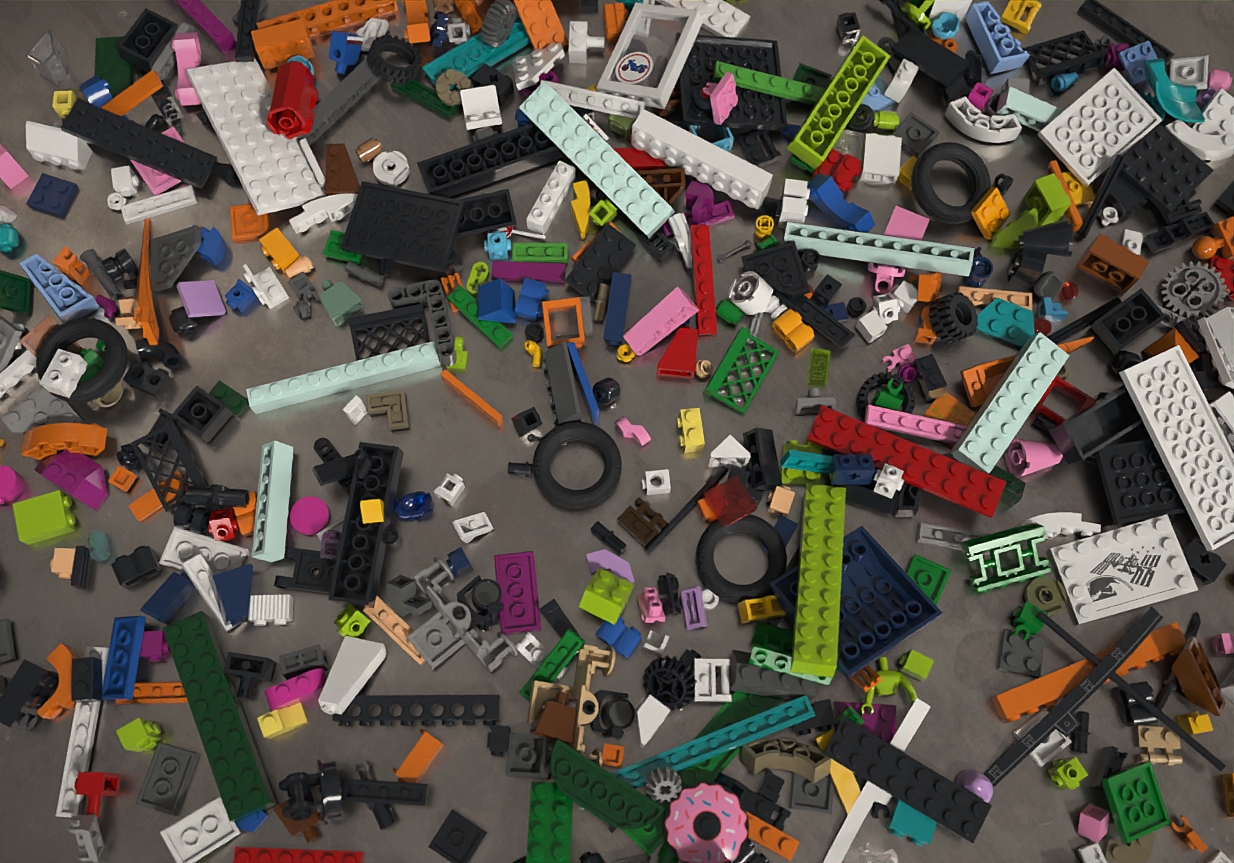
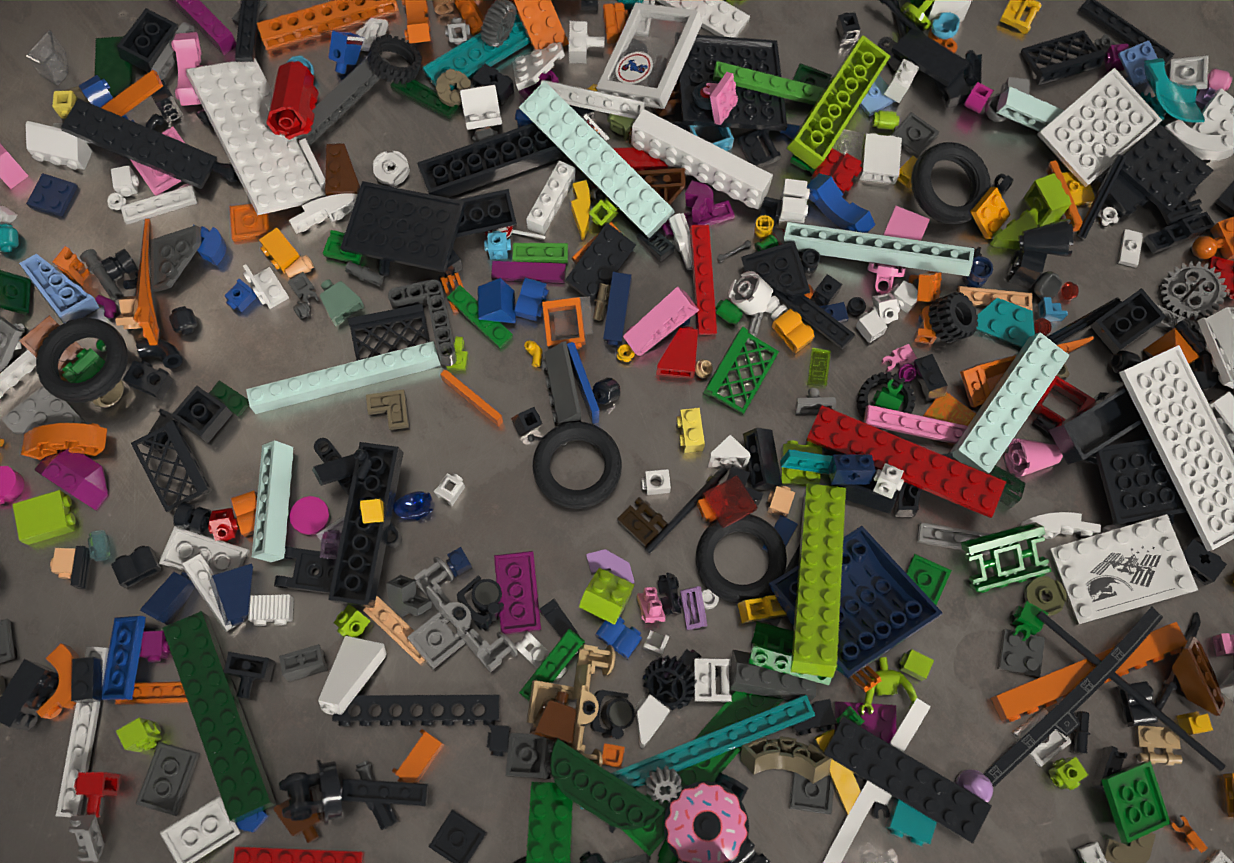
white brick [40,349,88,398] -> none
orange plate [108,465,138,493] -> none
black gear [117,443,142,468] -> none
orange tile [128,471,189,522] -> none
lavender tile [177,280,226,318] -> none
black piece [185,484,250,509] -> none
orange brick [251,18,315,70] -> none
light yellow arch [257,702,309,739] -> none
dark pink brick [264,668,327,711] -> none
white plate [343,395,368,425] -> none
medium nougat brick [355,138,383,163] -> none
dark blue plate [430,11,448,48] -> none
white slope [452,512,493,544] -> none
lime beam [466,262,489,297] -> none
black pin [508,461,532,477] -> none
black plate [525,323,544,341] -> none
black axle [590,521,627,553] -> none
bright pink piece [614,416,651,447] -> none
black plate [742,789,792,832] -> none
orange plate [746,811,800,861] -> none
black panel [756,770,785,803] -> none
black gear [847,104,875,132] -> none
white brick [945,97,1022,143] -> none
light blue wedge [965,1,1030,74] -> none
dark azure cone [1051,72,1078,92] -> none
dark orange brick [1076,233,1149,294] -> none
bright pink panel [1078,803,1110,843] -> none

